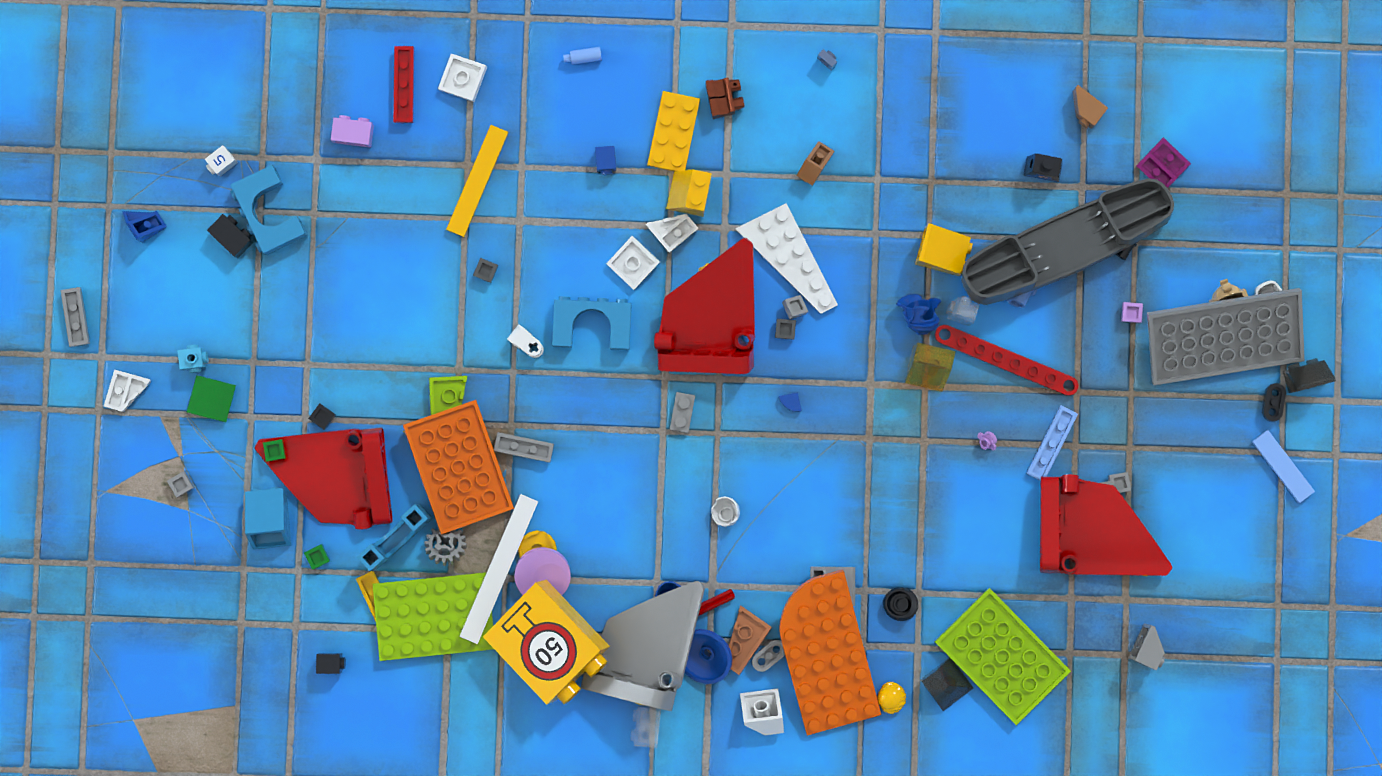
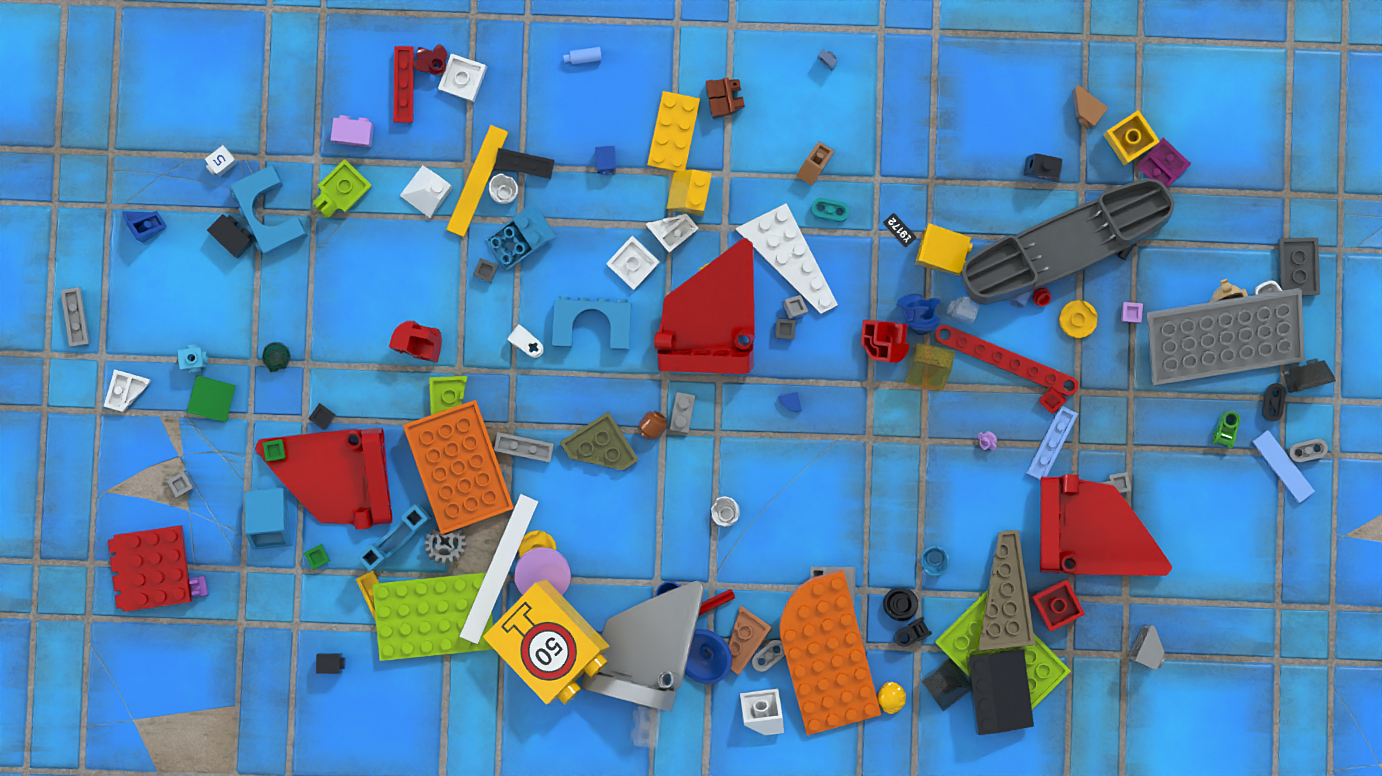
none -> red hinge [108,525,192,612]
none -> medium lavender tile [189,576,209,598]
none -> clear green hair [262,341,291,373]
none -> lime plate [313,159,372,218]
none -> red brick [389,321,442,363]
none -> white slope [400,165,453,219]
none -> dark red plate [412,44,447,75]
none -> dark azure slope [485,206,557,271]
none -> white hair [489,174,518,204]
none -> black plate [494,148,555,179]
none -> olive plate [560,411,639,470]
none -> dark orange head [639,411,667,440]
none -> teal plate [811,198,849,222]
none -> red brick [861,320,910,363]
none -> black sticker [883,213,916,247]
none -> black piece [894,616,932,647]
none -> dark azure hair [921,545,950,576]
none -> black slope [966,649,1034,735]
none -> dark tan wing [977,530,1035,651]
none -> red brick [1030,579,1085,632]
none -> red plate [1032,288,1051,306]
none -> red plate [1039,386,1066,414]
none -> yellow tile [1059,300,1097,339]
none -> yellow brick [1103,110,1160,166]
none -> bright green piece [1212,411,1240,449]
none -> dark grey plate [1278,238,1320,296]
none -> light grey plate [1288,439,1328,462]

